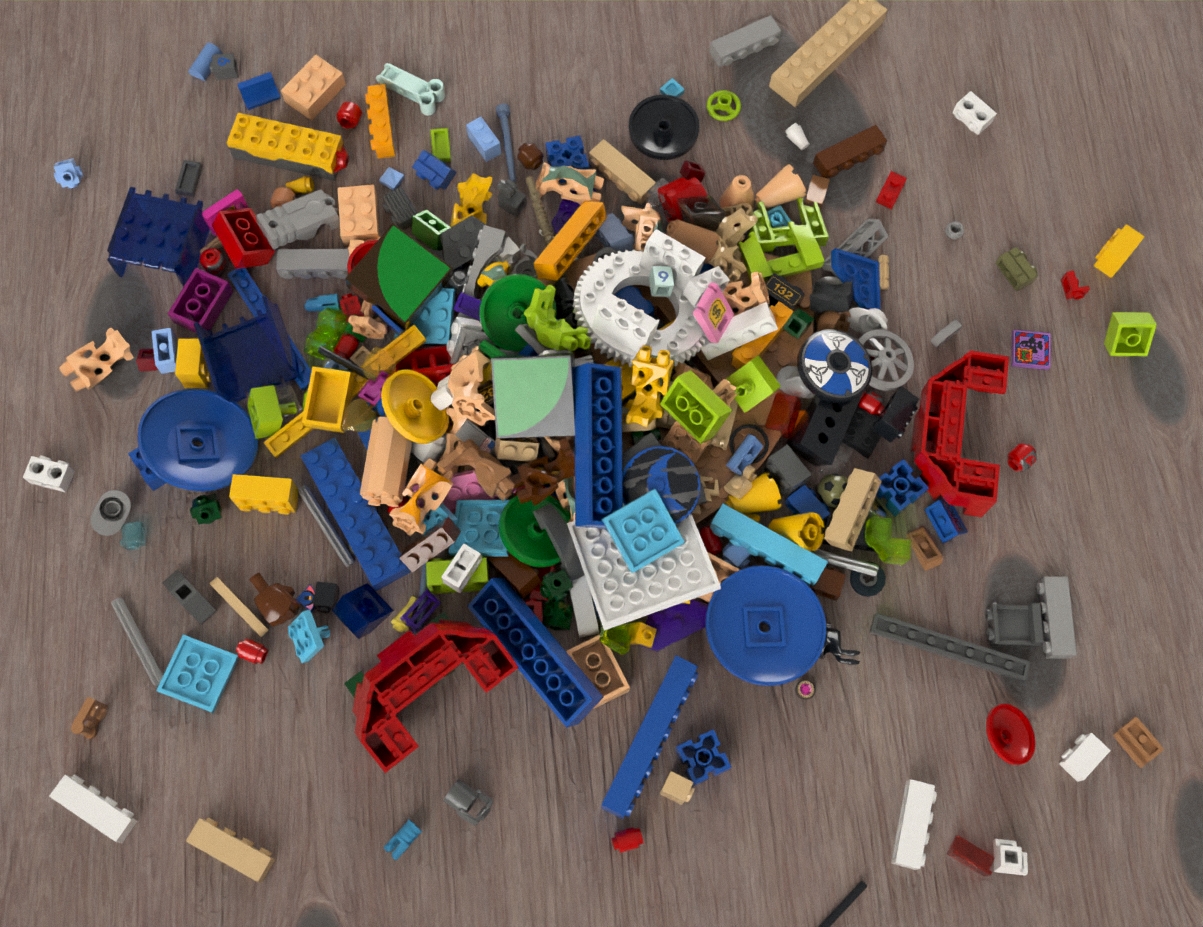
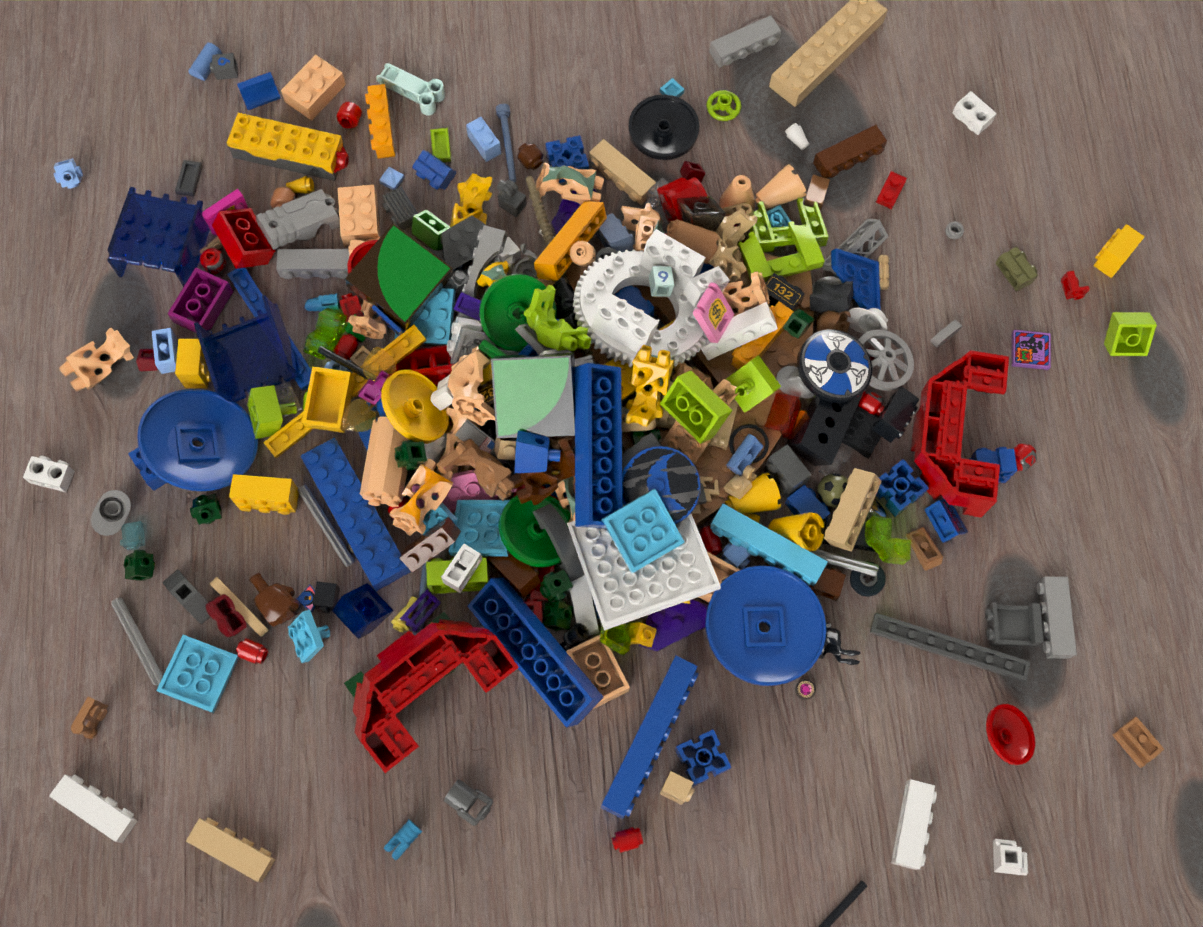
clear red panel [947,835,995,876] -> none
white brick [1059,733,1111,782] -> none
none -> dark green brick [123,550,155,581]
none -> dark red brick [205,594,247,637]
none -> dark green brick [395,440,427,470]
none -> blue torso [515,430,561,473]
none -> black connector [560,623,589,651]
none -> light nougat head [570,241,596,267]
none -> blue brick [969,447,1017,483]

